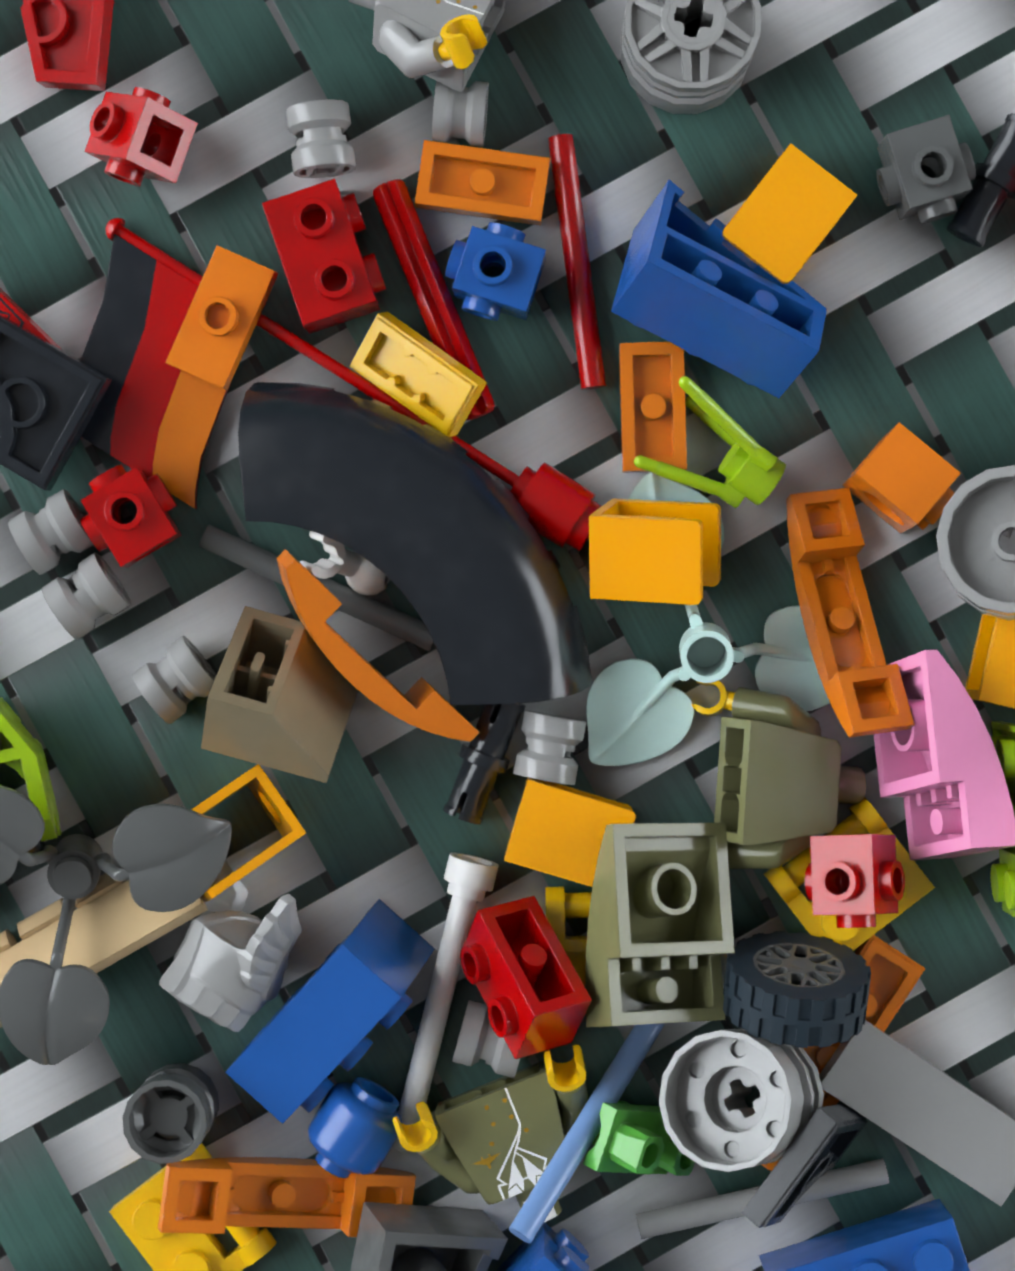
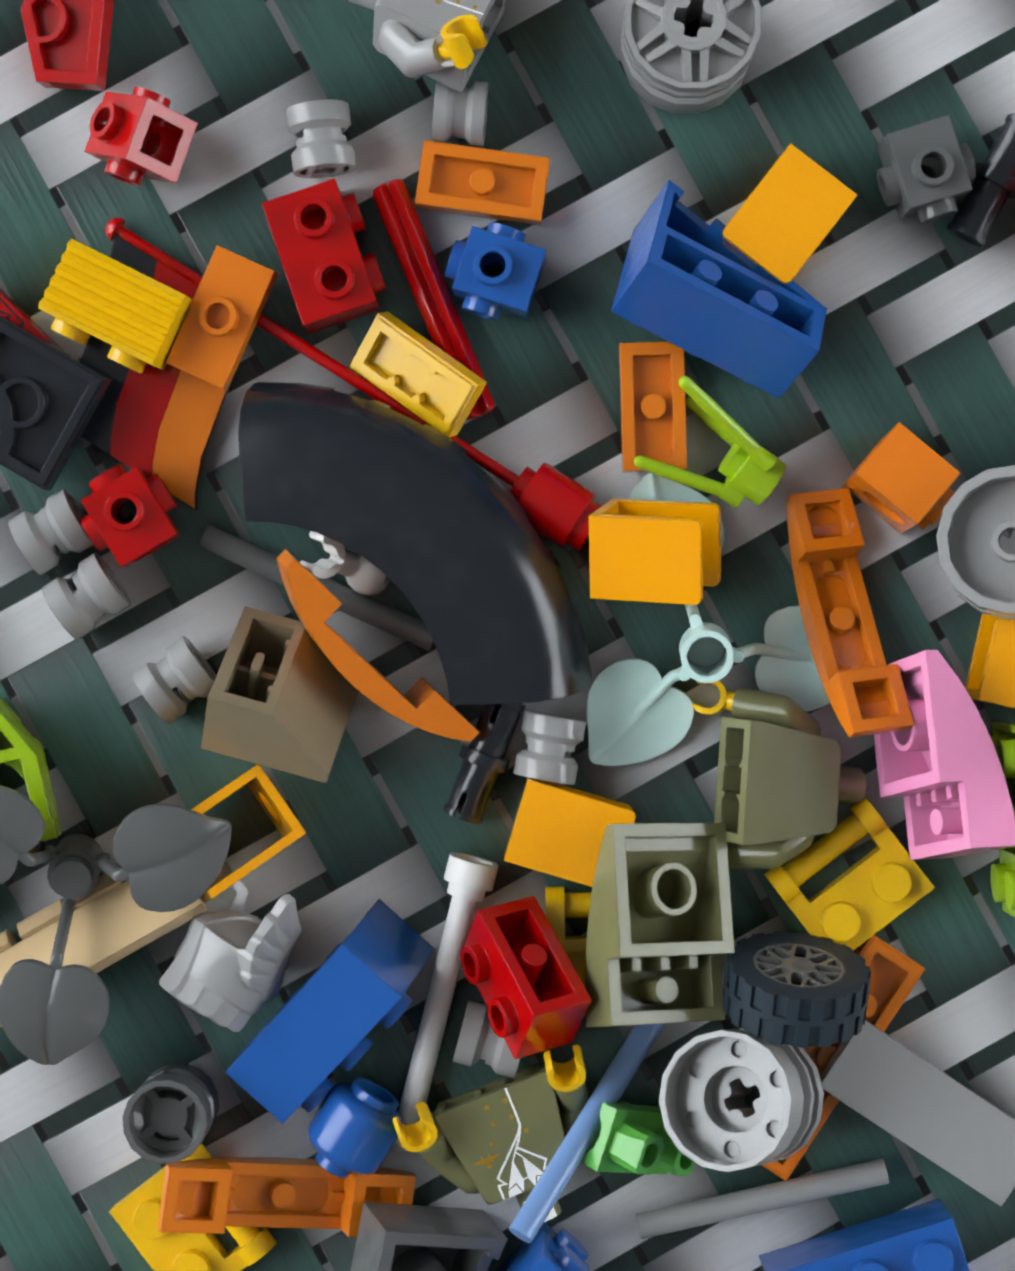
red bar [548,134,606,390] -> none
black tile [741,1104,868,1228] -> none
brick [805,834,905,928] -> none
none -> yellow brick [38,239,193,374]

